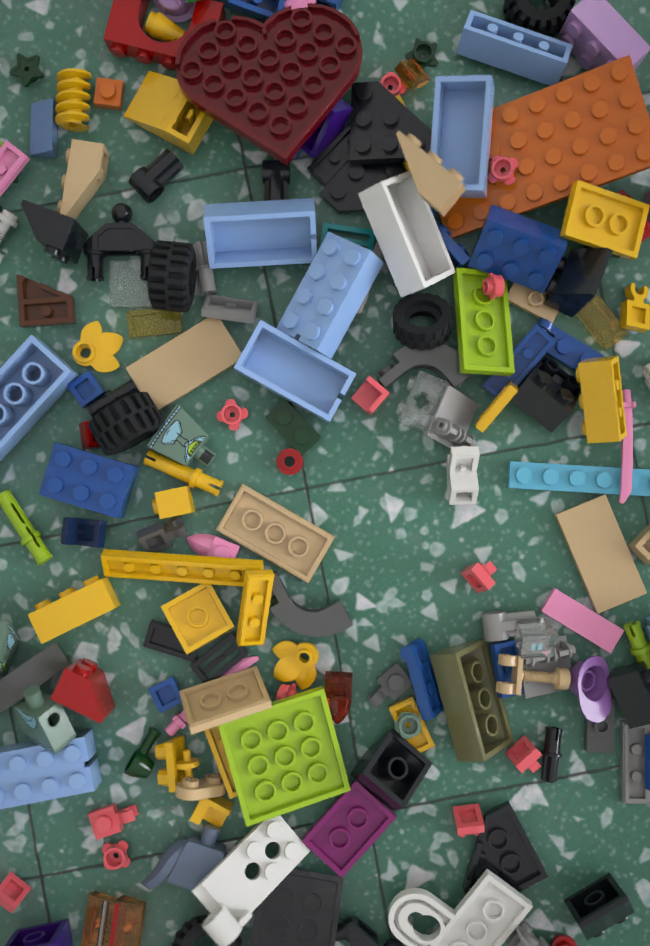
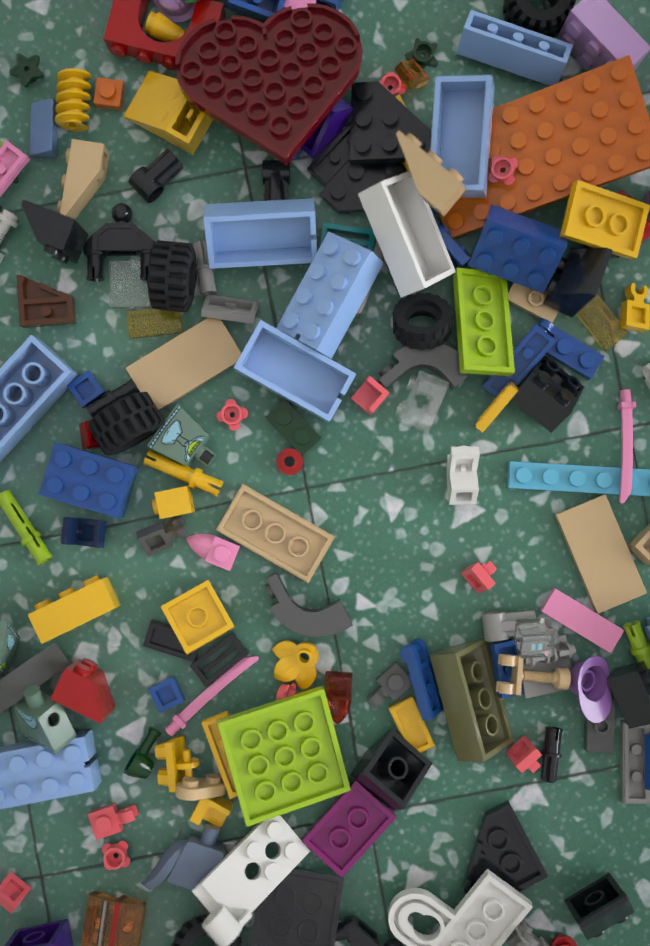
yellow plate [72,321,123,373] -> none
yellow plate [101,549,264,587] -> none
tan tile [179,666,272,735] -> none
yellow tile [236,570,274,646] -> none
sand green plate [395,711,421,739] -> none
light grey hinge [426,385,479,449] -> none
coral tile [452,803,485,838] -> none
coral plate [482,273,505,300] -> none
yellow brick [576,356,627,443] -> none

